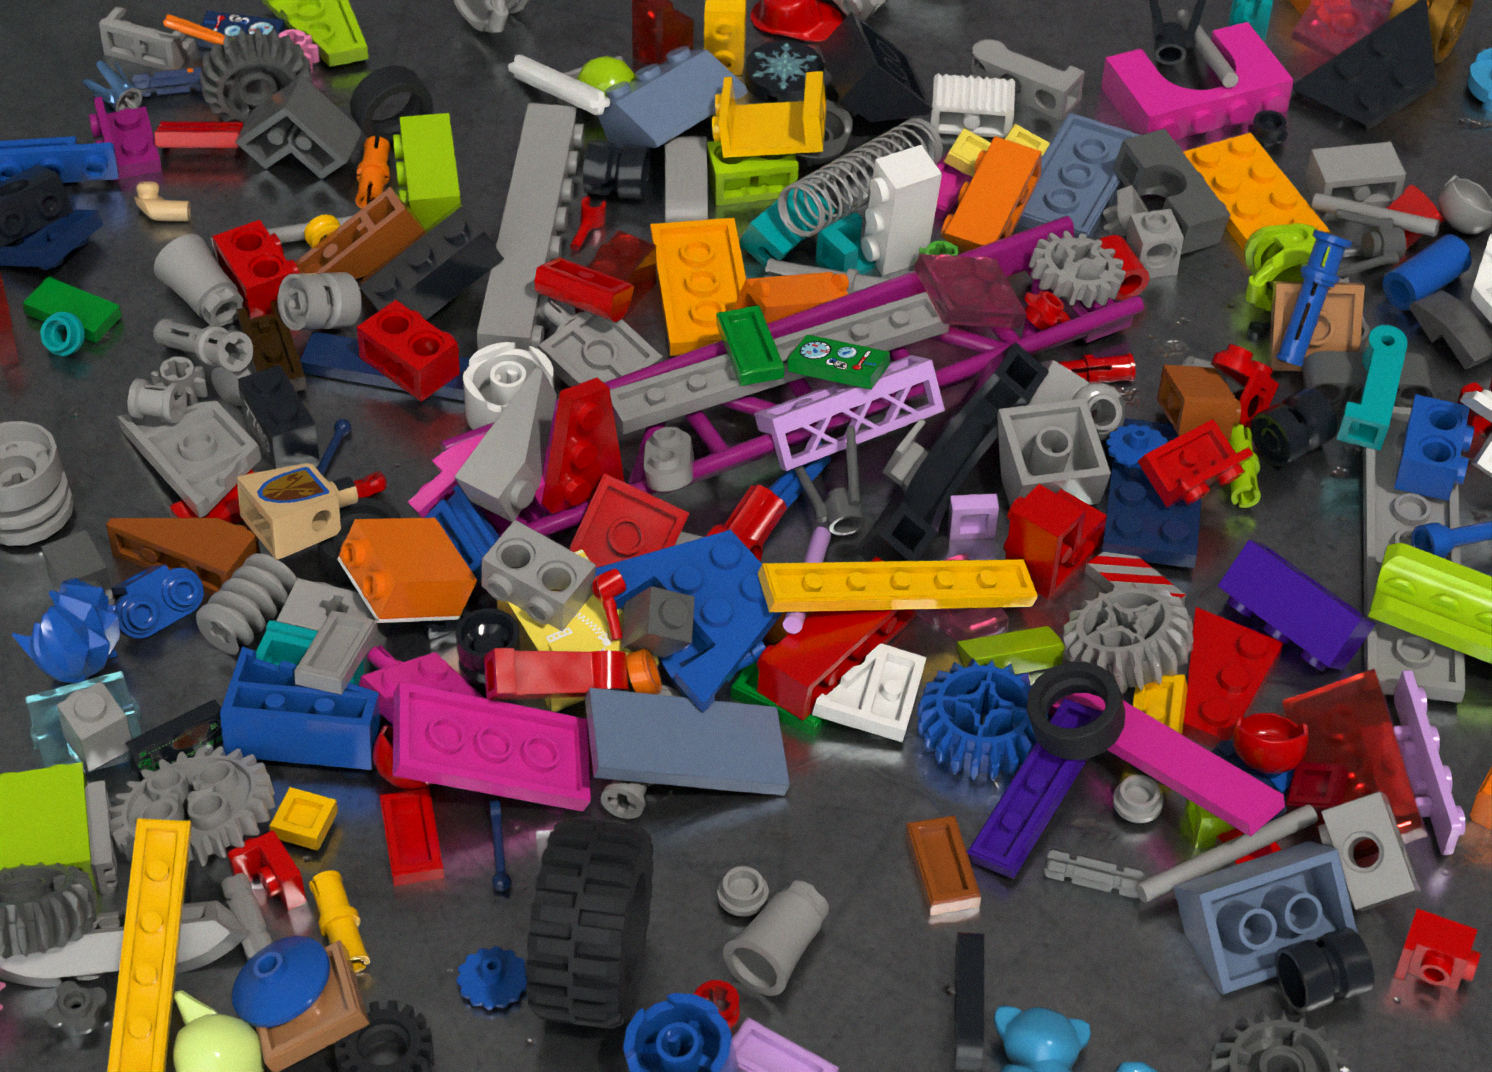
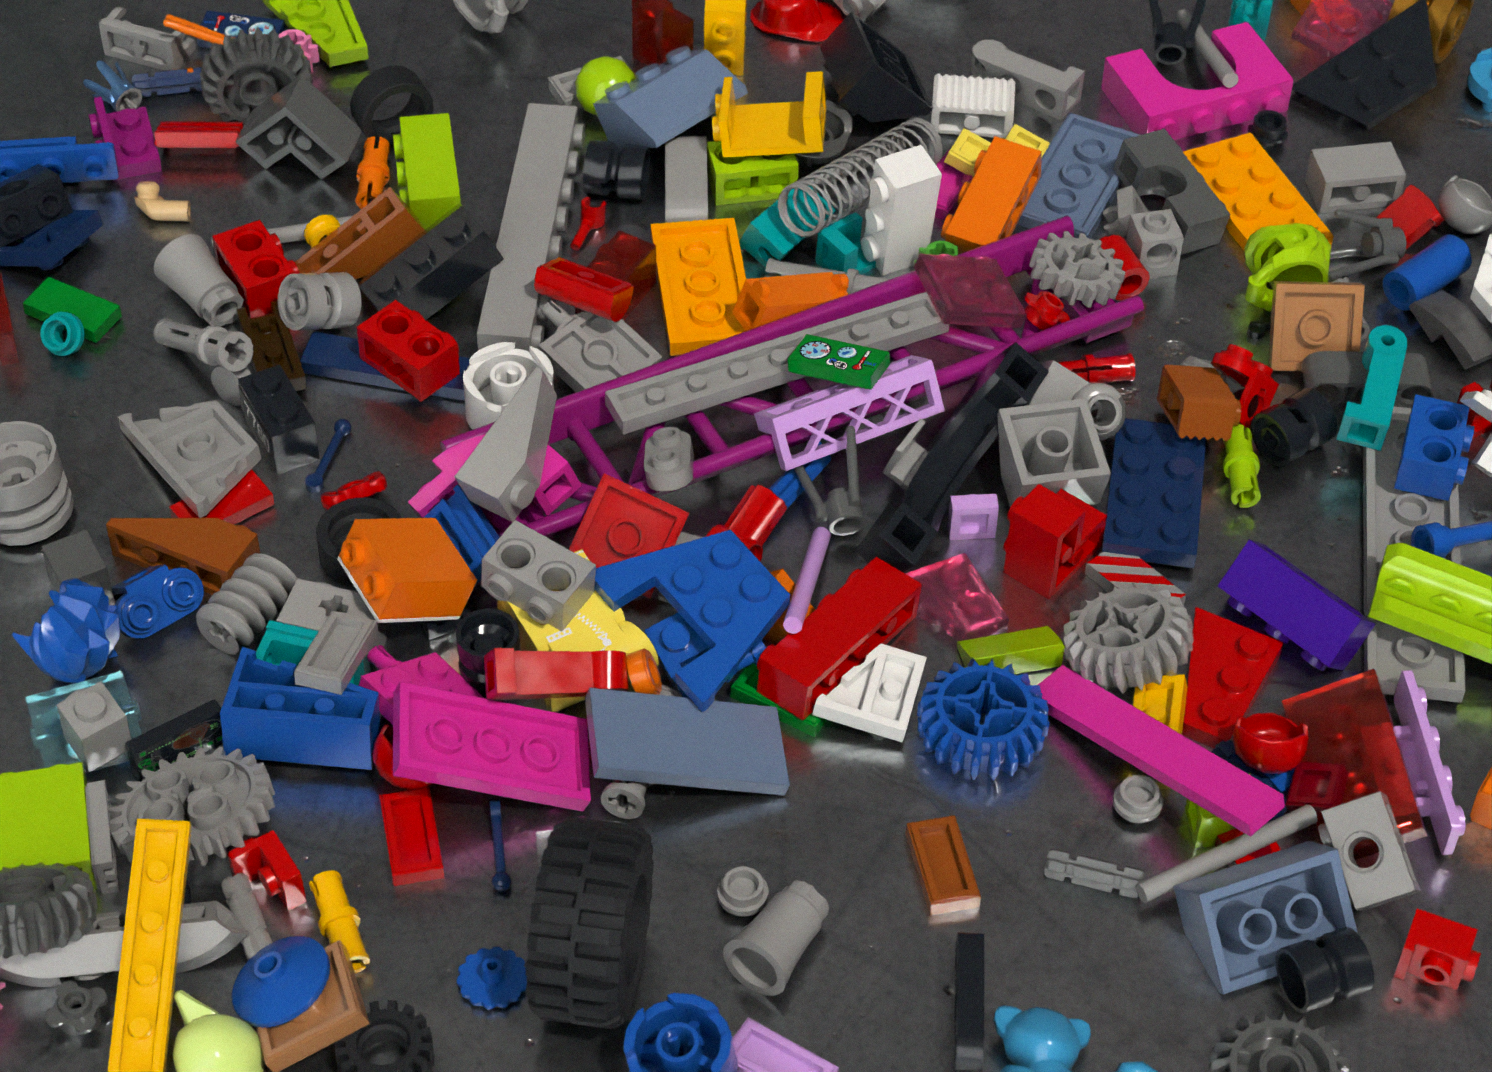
light grey bush [127,378,187,423] -> none
light grey gear [151,357,208,407] -> none
tan torso [236,463,358,560] -> none
yellow plate [269,787,338,851] -> none
white axle [508,55,610,115] -> none
red wing [542,377,625,514] -> none
red hand [591,569,626,641] -> none
dark grey brick [621,587,695,658] -> none
red bush [694,980,740,1029] -> none
green tile [716,305,785,386] -> none
black tile [745,40,825,102] -> none
yellow tile [758,559,1038,612] -> none
dark purple tile [967,698,1103,879] -> none
black tyre [1027,662,1125,760] -> none
blue piece [1106,424,1168,469] -> none
red bracket [1137,419,1254,508] -> none
blue pin [1276,229,1353,366] -> none
light grey bar [1312,193,1440,237] -> none

